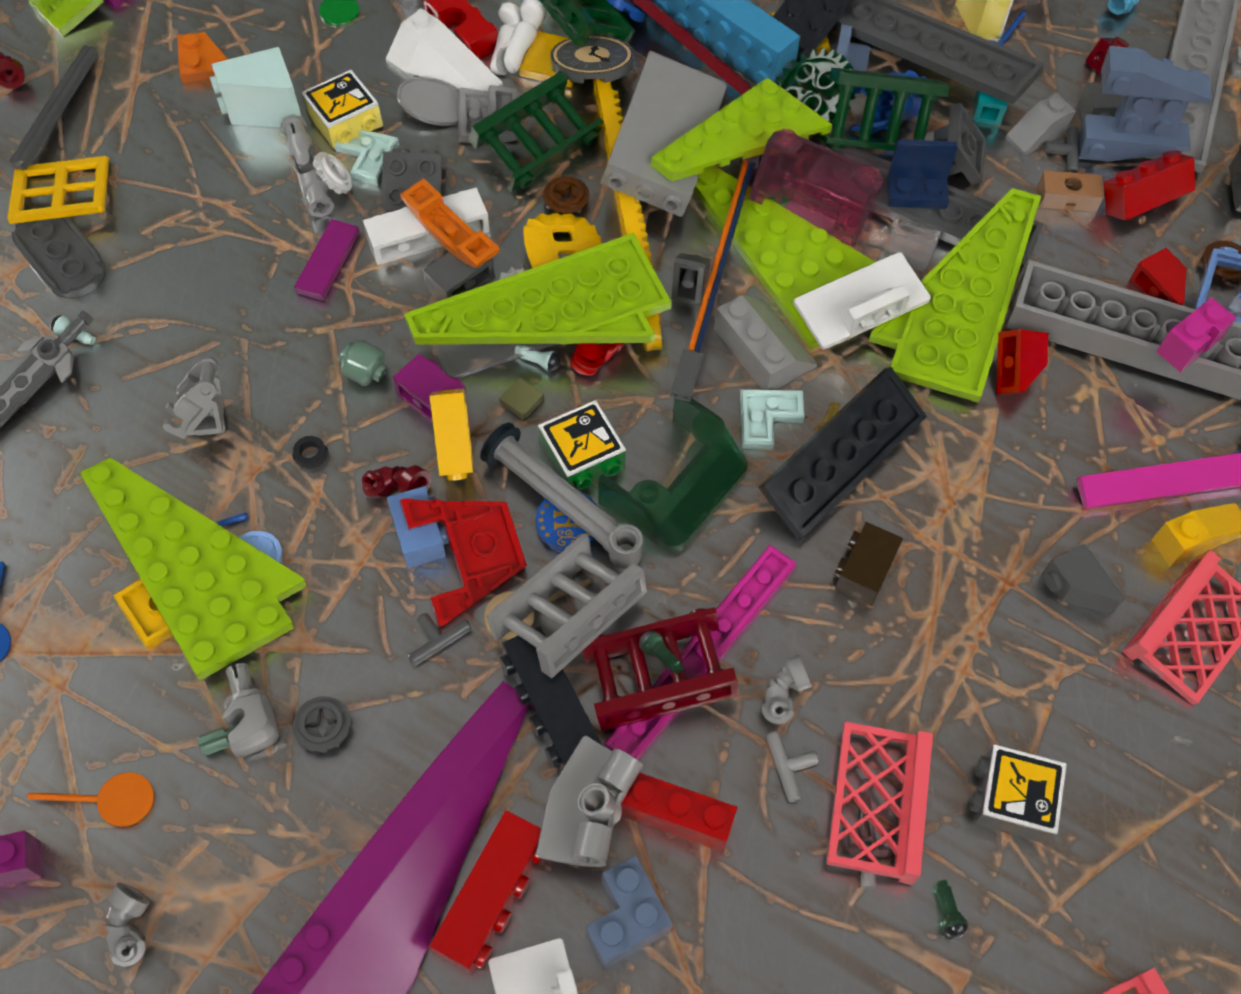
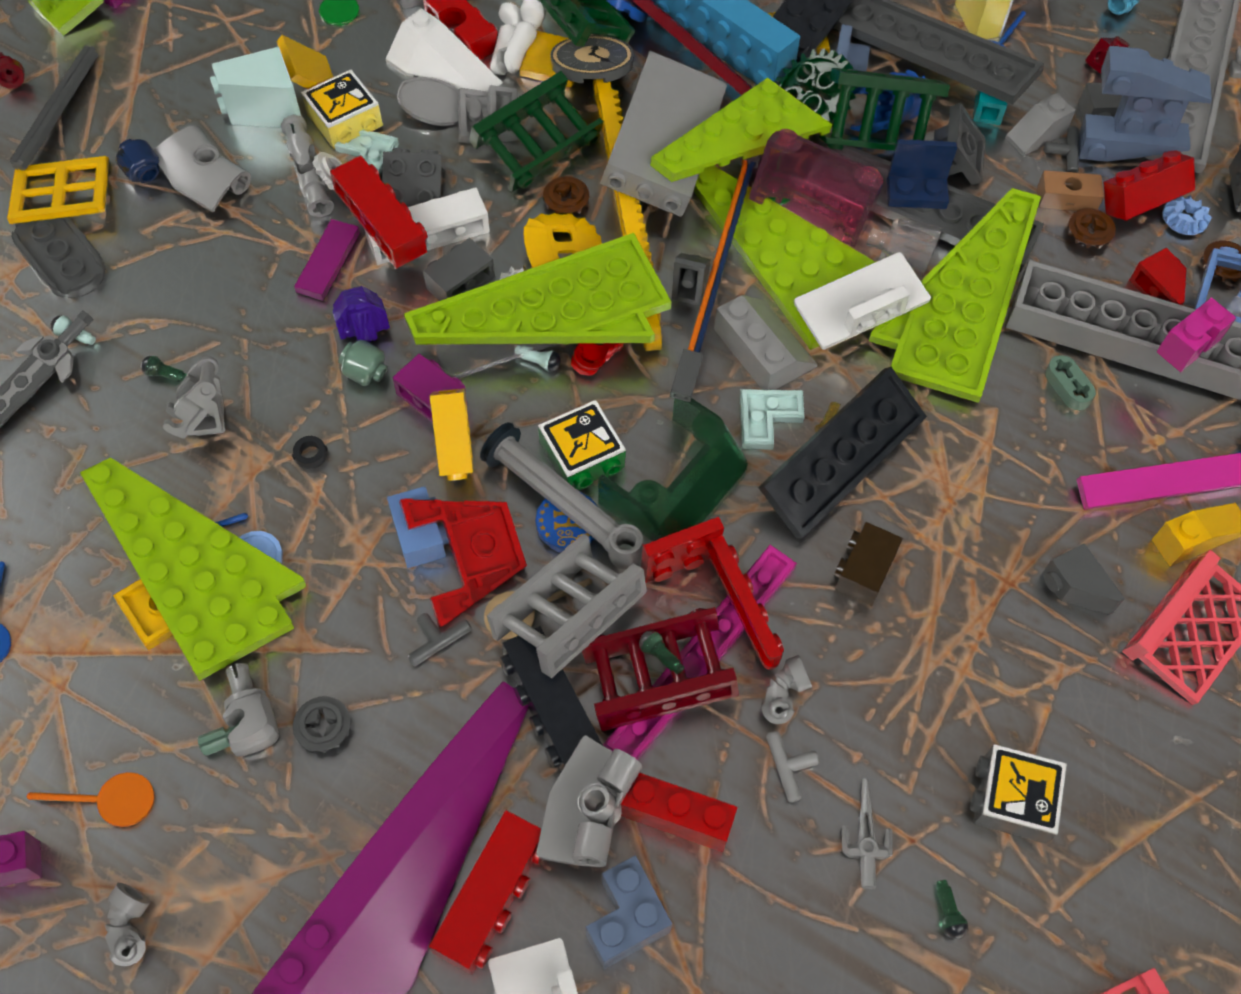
orange wing [177,32,228,83] -> none
dark red arm [361,465,432,499] -> none
orange slope [400,178,500,268] -> none
olive tile [499,378,544,421] -> none
coral fence [826,721,933,885] -> none
red slope [996,329,1049,395] -> none
none -> dark blue head [115,139,160,183]
none -> clear green piece [141,355,187,382]
none -> light grey panel [154,125,251,212]
none -> yellow tile [276,35,334,89]
none -> red brick [330,155,428,269]
none -> dark purple hair [332,286,390,342]
none -> red bracket [641,516,784,669]
none -> sand green beam [1045,355,1096,411]
none -> reddish brown gear [1067,208,1116,249]
none -> light blue gear [1163,195,1212,235]

